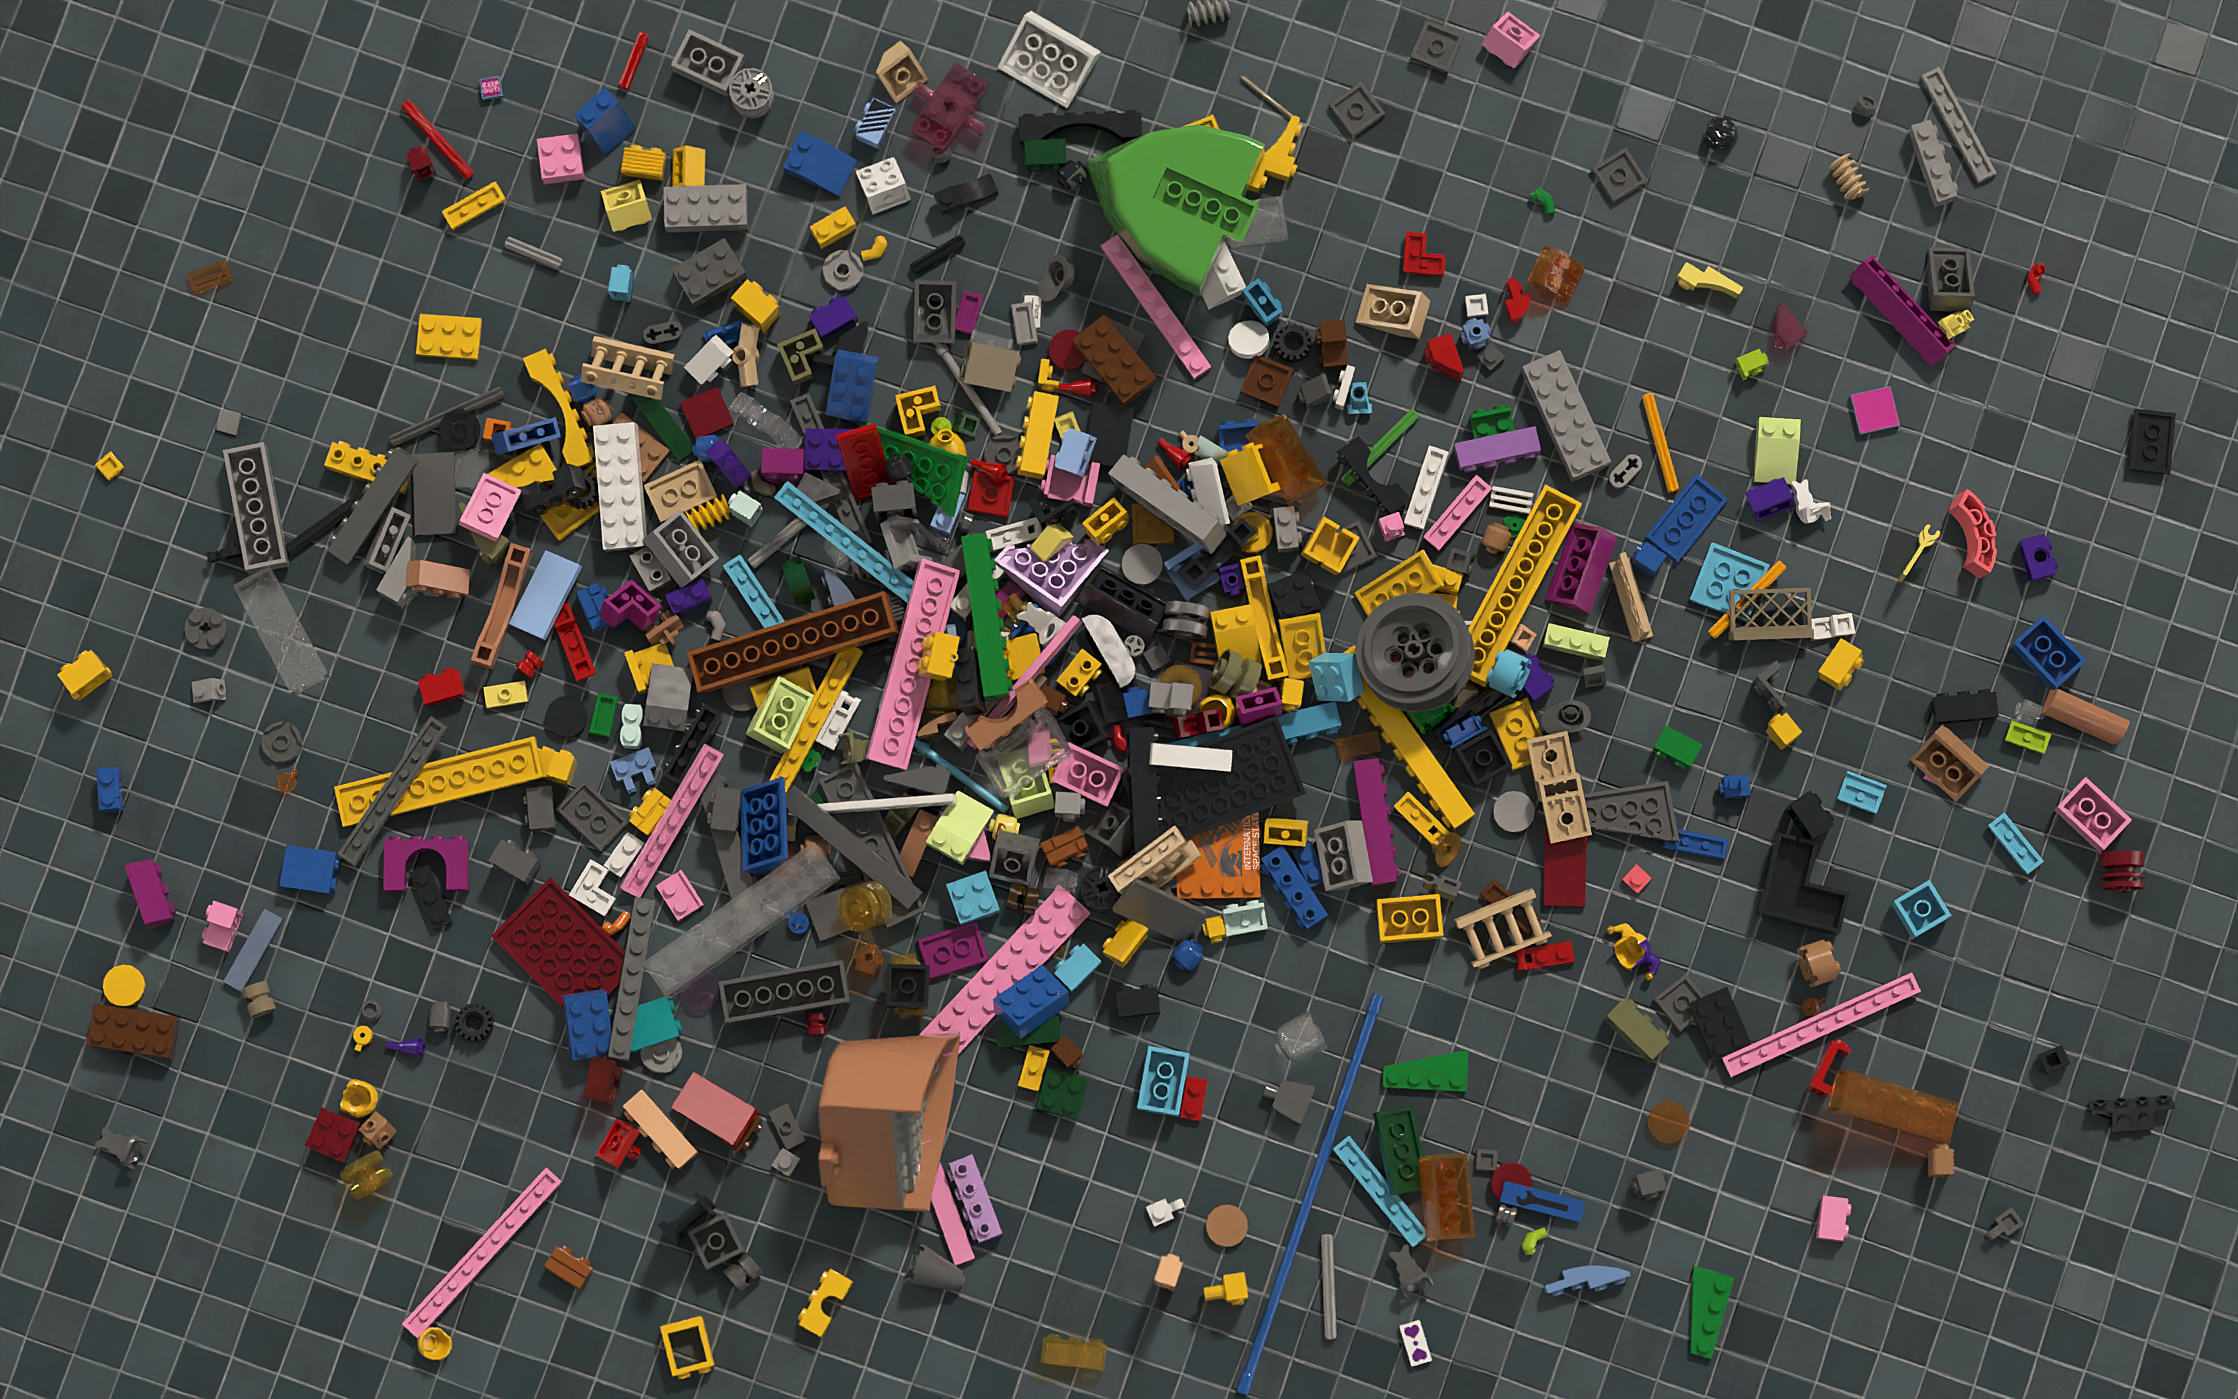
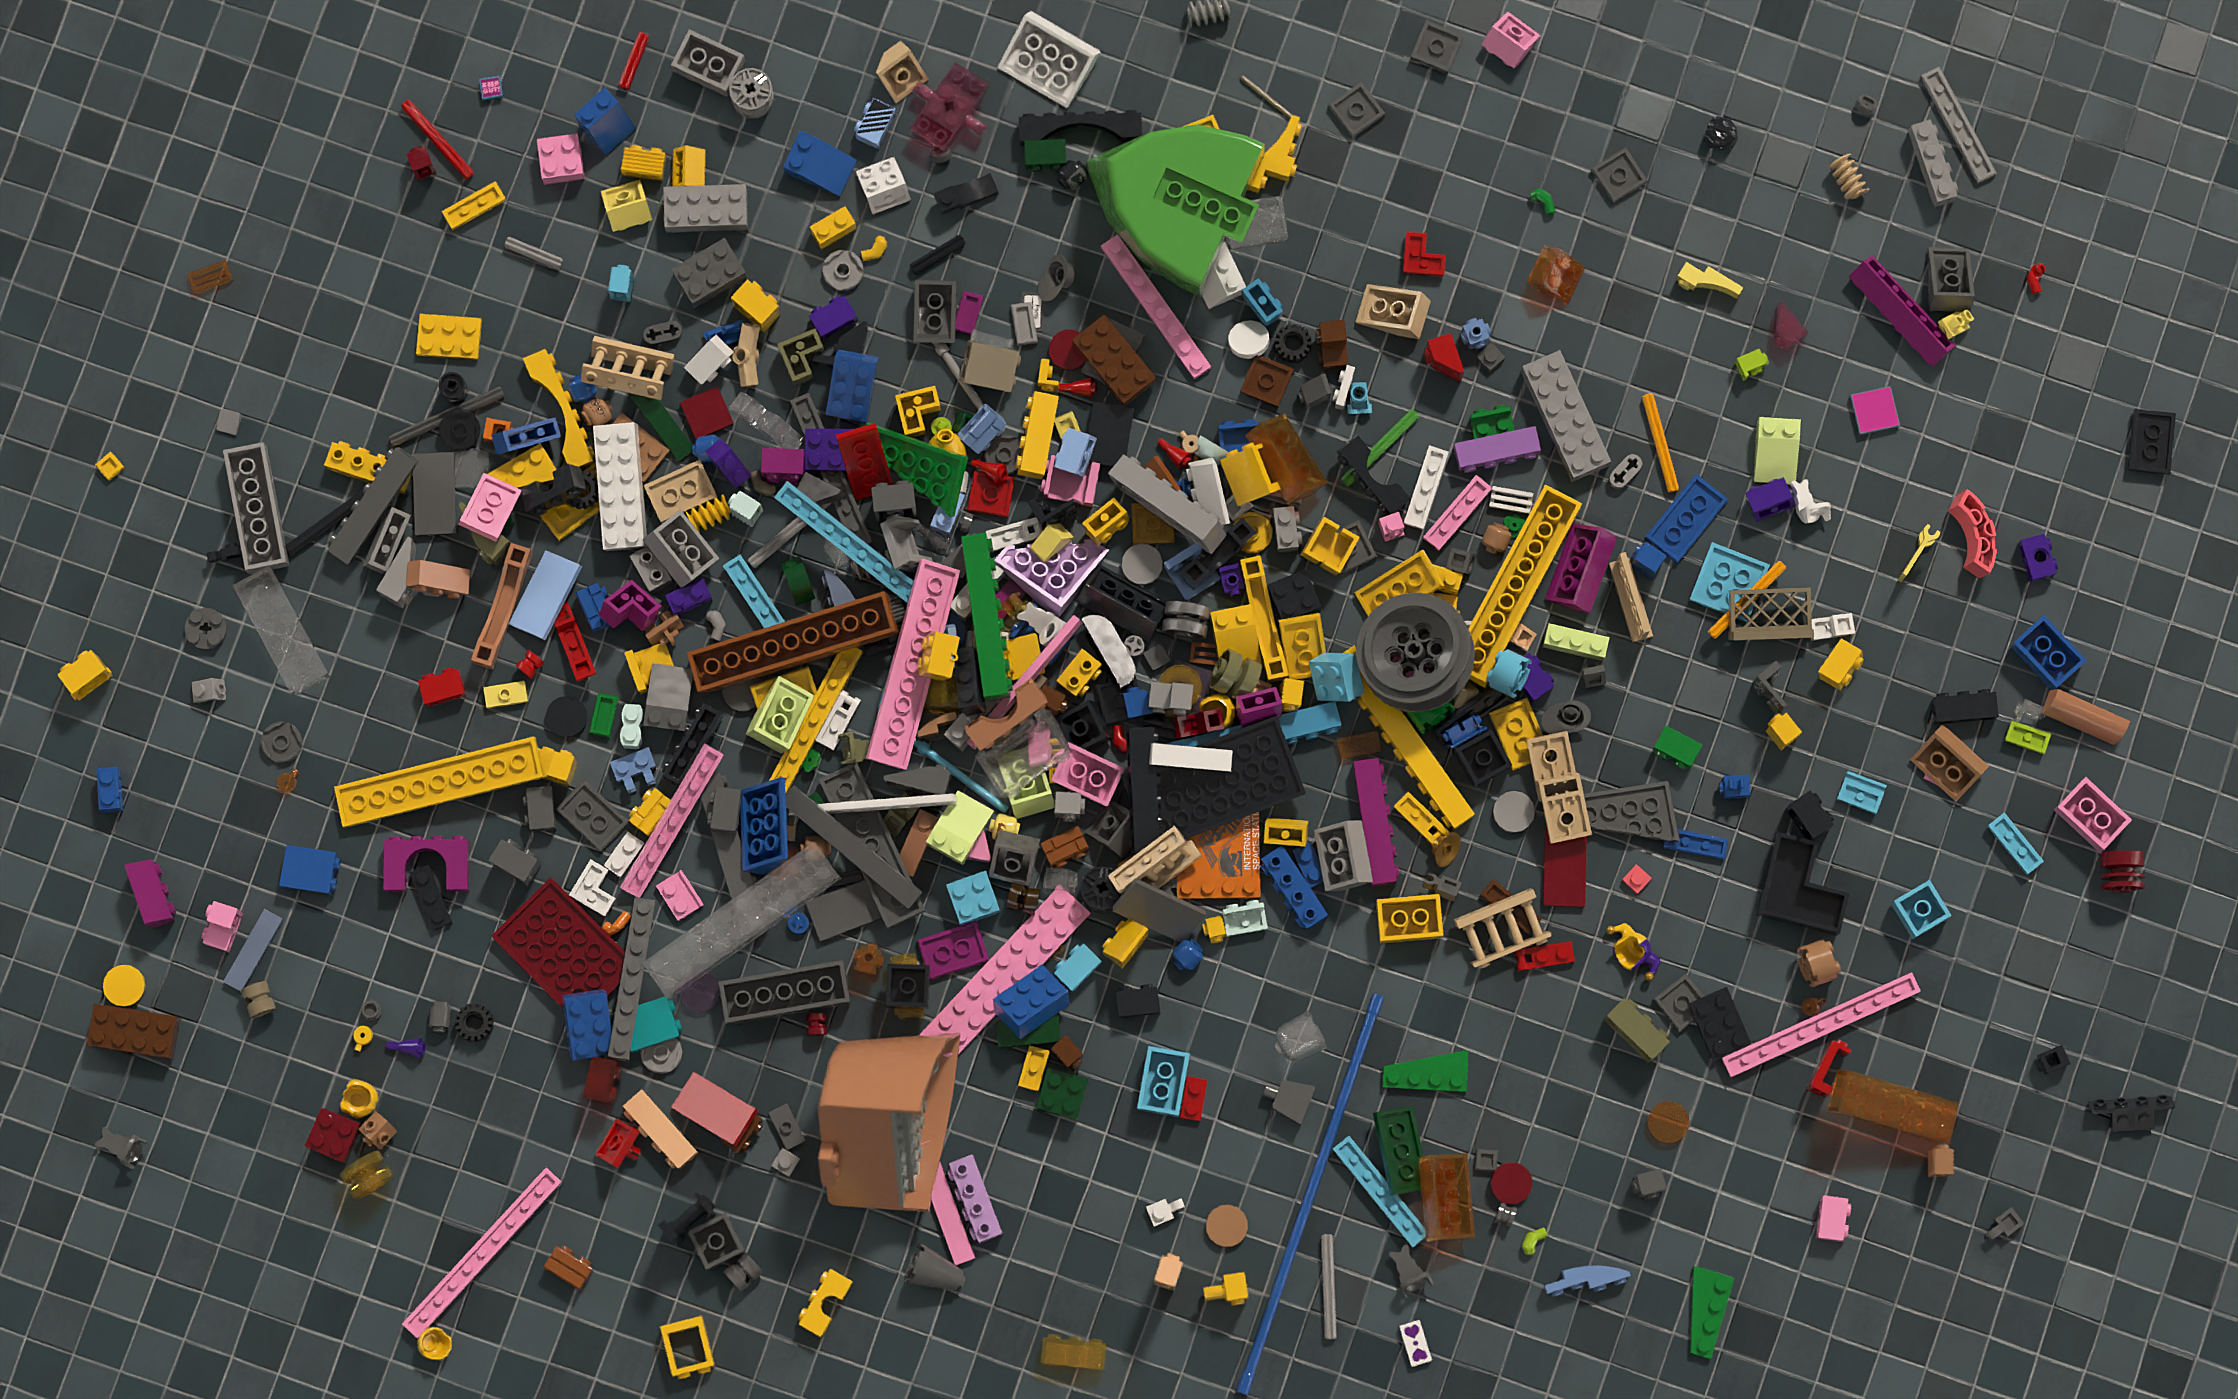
dark grey tile [337,716,449,867] -> none
clear yellow wheel [838,881,892,932] -> none
black head [884,453,915,484] -> none
white plate [1465,294,1488,318] -> none
blue tile [1499,1181,1586,1222] -> none
red brick [1504,277,1530,324] -> none
none -> black wheel [439,372,468,404]
none -> medium blue brick [958,404,1006,454]

